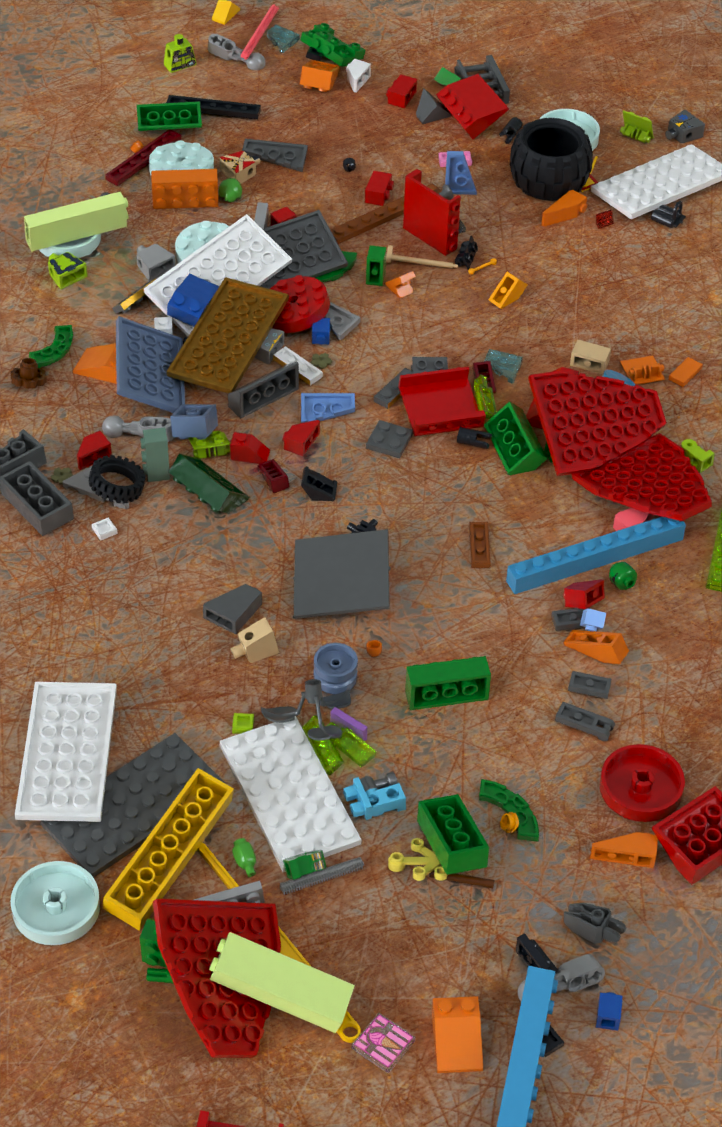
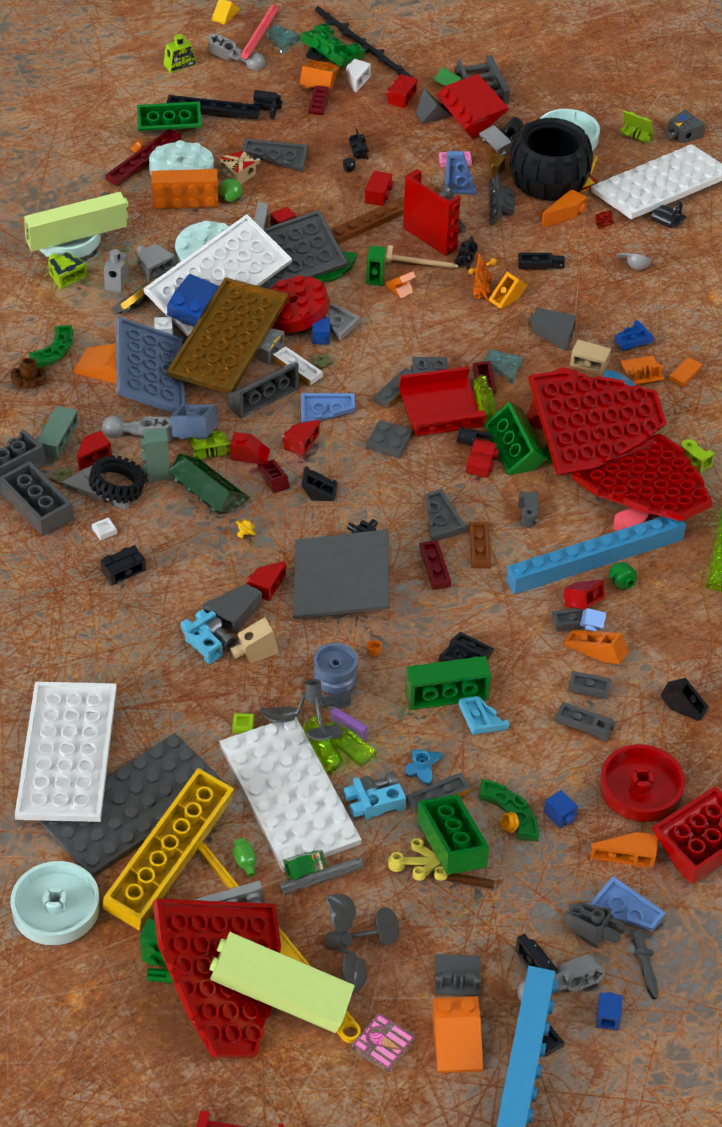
none -> sand green brick [36,406,79,460]
none -> black brick [100,545,146,586]
none -> light grey torso [104,249,130,292]
none -> medium azure hips [181,609,237,665]
none -> yellow plant [236,519,256,539]
none -> red slope [247,561,286,601]
none -> black piece [254,90,283,120]
none -> dark red slope [308,86,330,115]
none -> black plant [315,6,414,78]
none -> dark grey plant [325,894,399,996]
none -> black hinge [349,129,369,160]
none -> dark azure animal [405,749,442,786]
none -> dark grey plate [406,772,471,815]
none -> dark red plate [419,540,452,590]
none -> dark grey wing [425,489,466,541]
none -> dark grey hinge [435,954,481,996]
none -> black slope [438,632,494,662]
none -> medium azure wing [458,696,510,735]
none -> red brick [466,438,499,478]
none -> orange hinge [473,254,493,301]
none -> light grey hinge [480,125,512,156]
none -> dark grey bracket [488,173,515,225]
none -> pearl gold bracket [489,153,506,177]
none -> black hinge [518,253,565,269]
none -> dark grey leg [518,491,538,528]
none -> dark grey slope [529,307,577,351]
none -> blue brick [544,790,578,829]
none -> medium blue wing [590,876,666,932]
none -> blue wing [614,320,654,350]
none -> light grey cap [616,253,652,271]
none -> dark grey sword [631,930,658,998]
none -> black slope [660,678,708,721]

